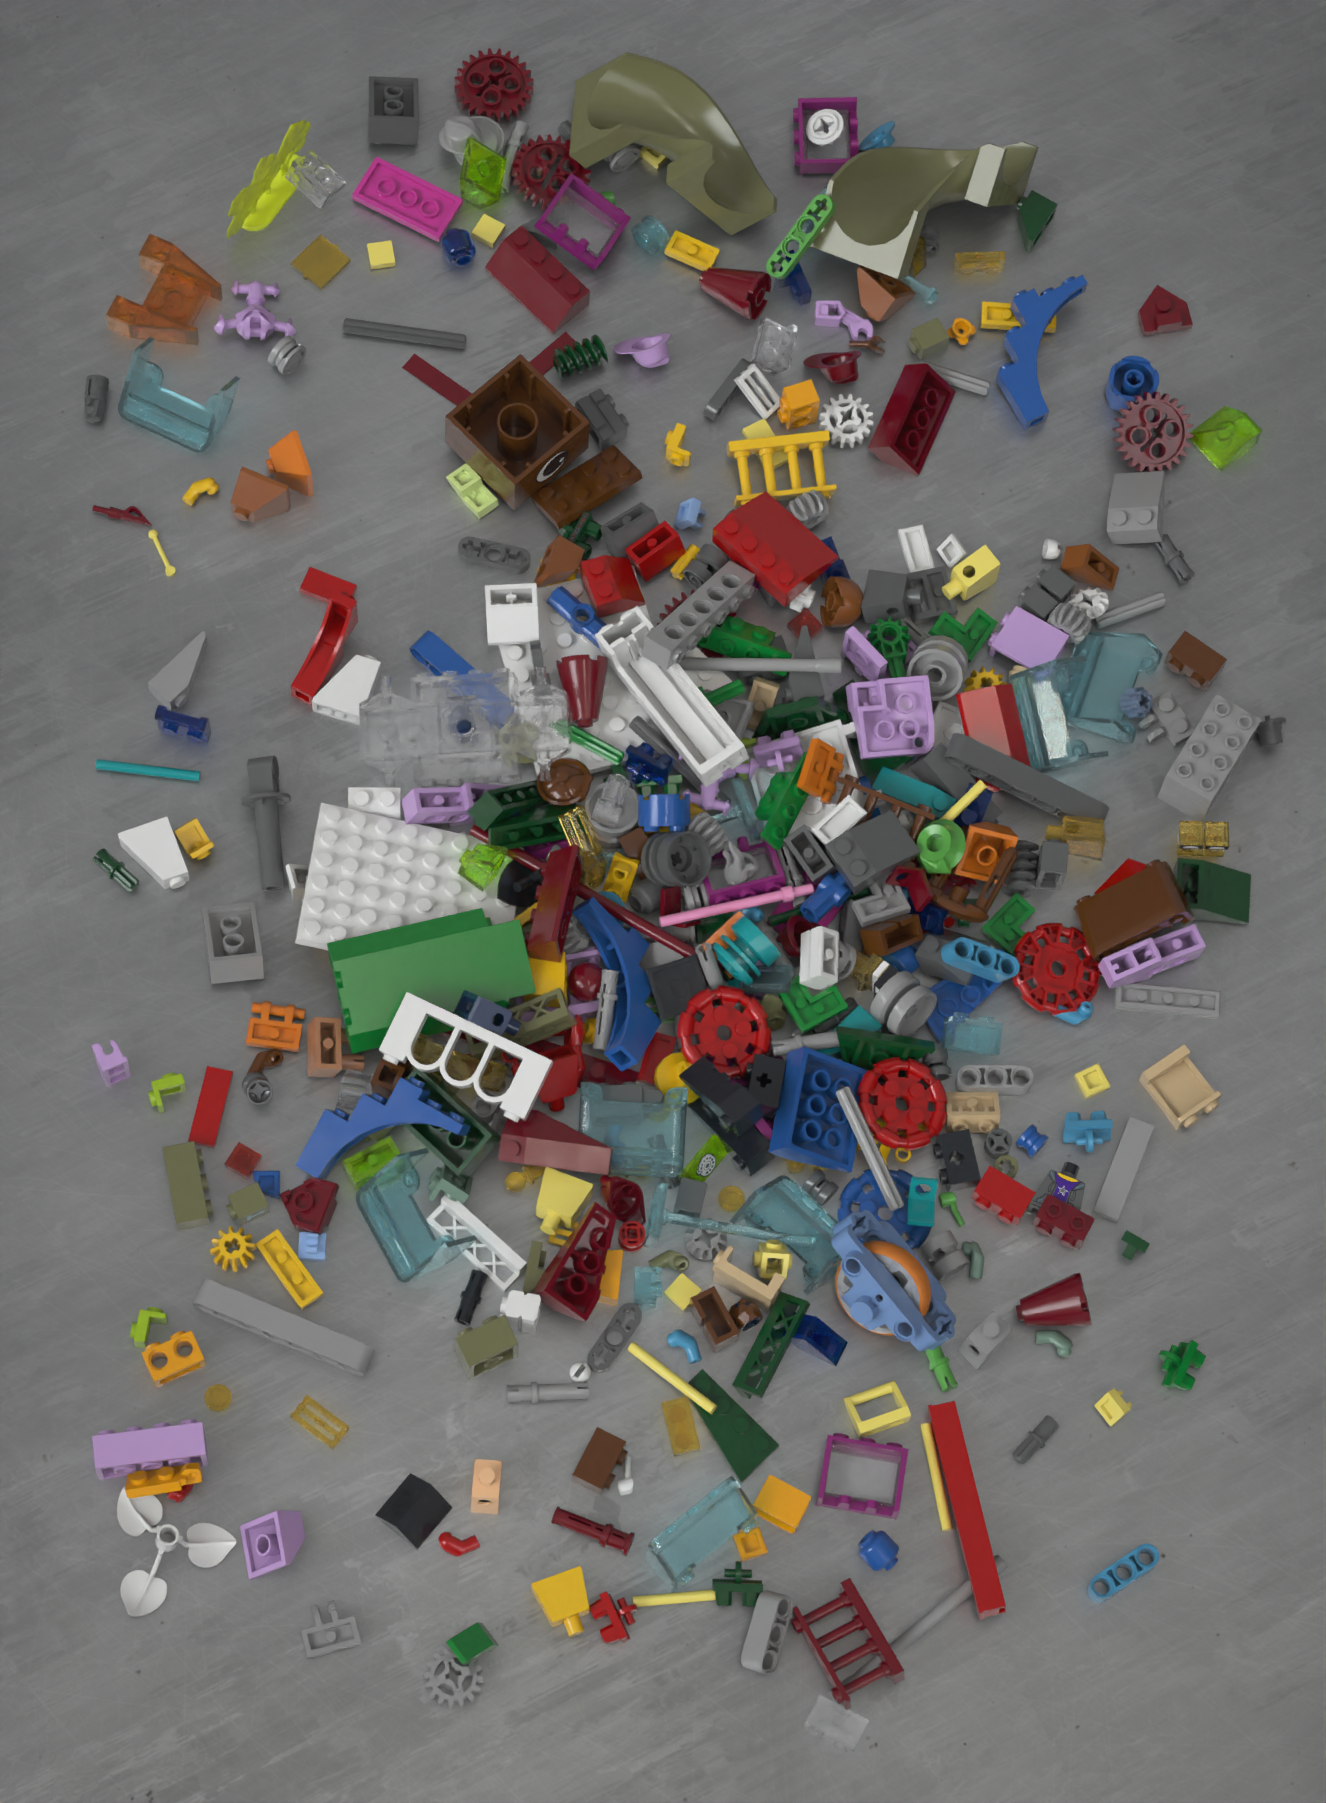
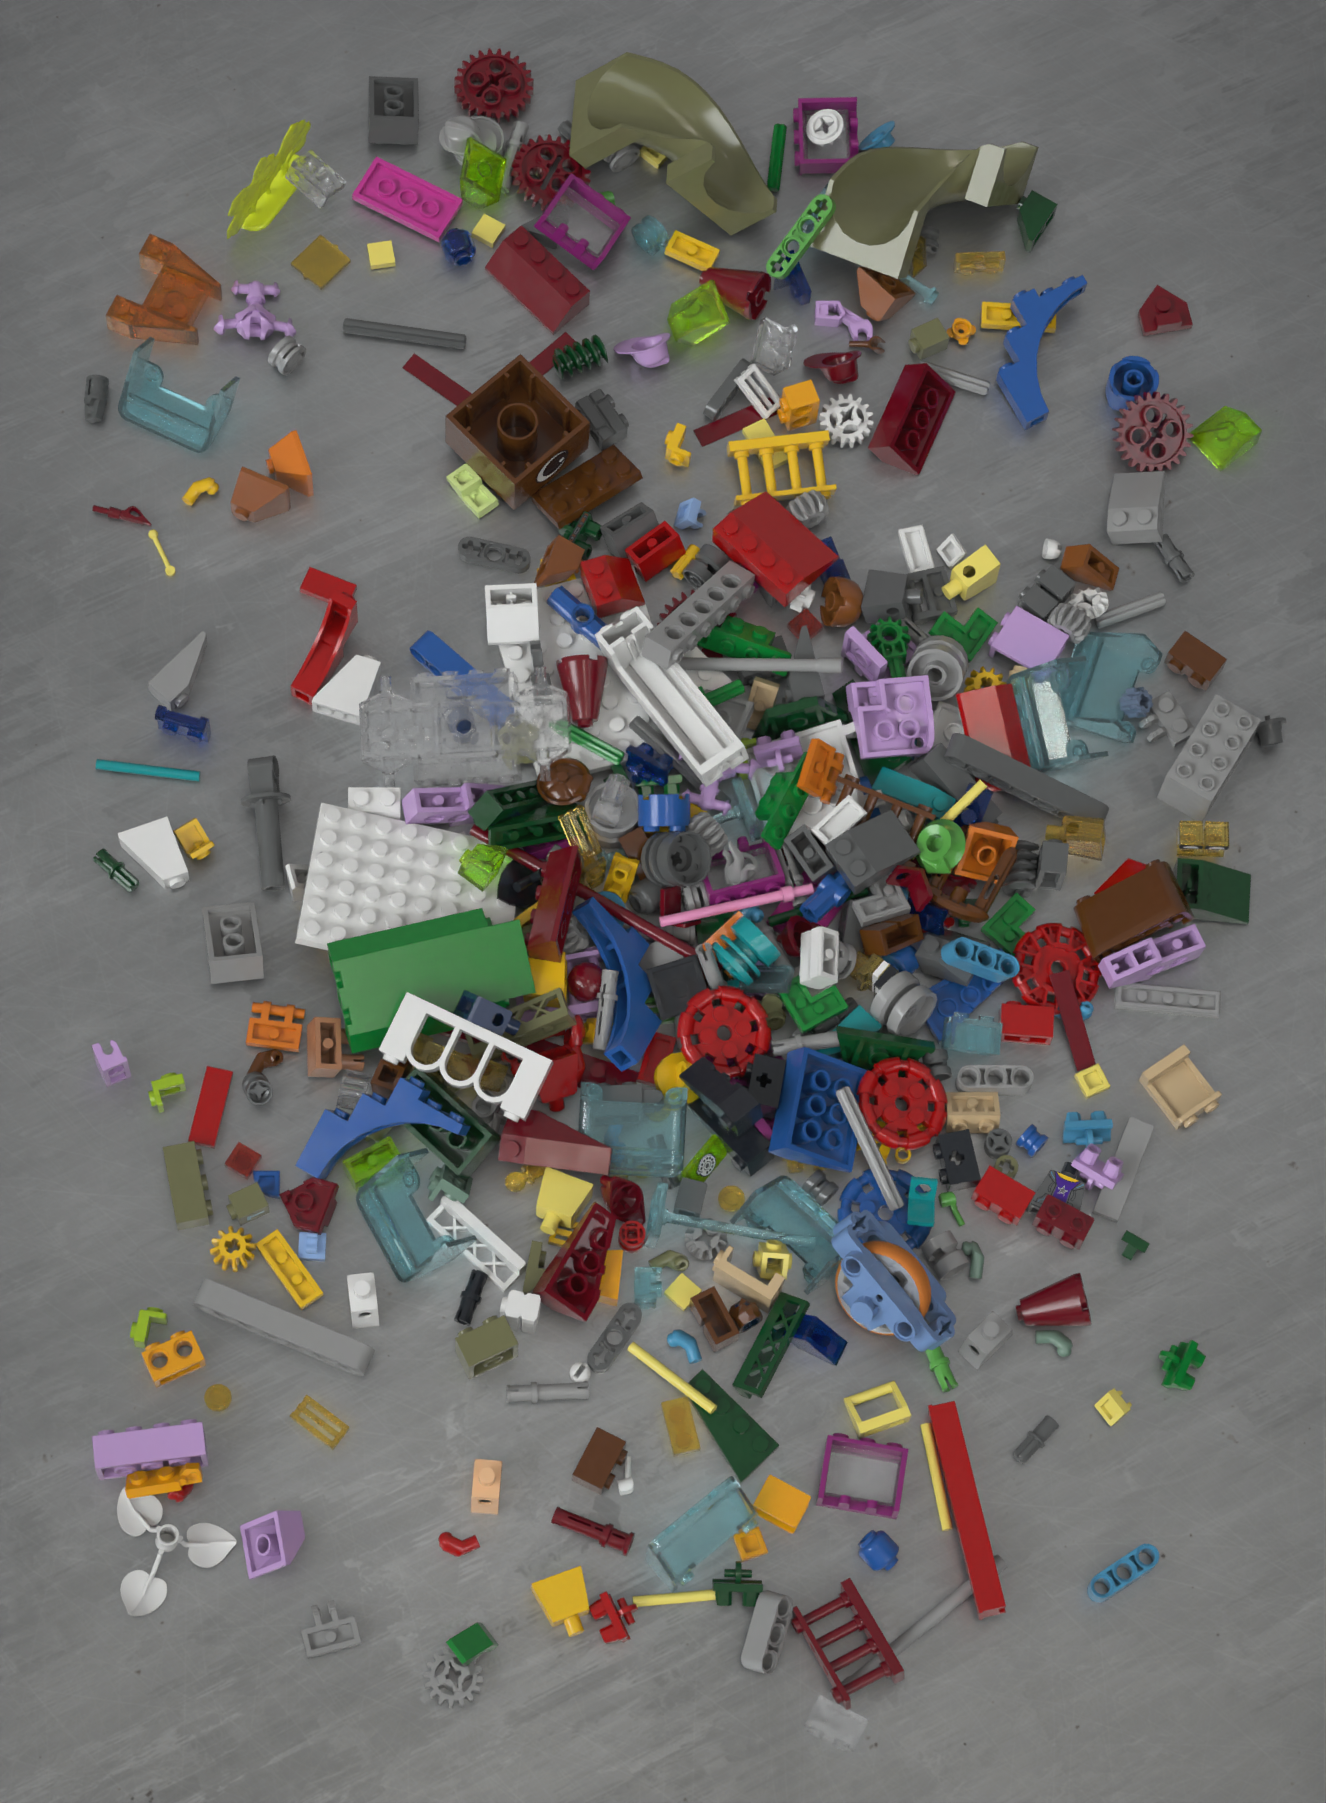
black slope [375,1473,452,1550] -> none
none -> white torso [347,1272,379,1329]
none -> clear neon green slope [667,279,730,347]
none -> dark red sticker [693,394,780,447]
none -> green axle [767,123,787,192]
none -> red brick [998,1001,1054,1045]
none -> dark red sticker [1050,970,1096,1071]
none -> lavender hips [1071,1143,1124,1191]

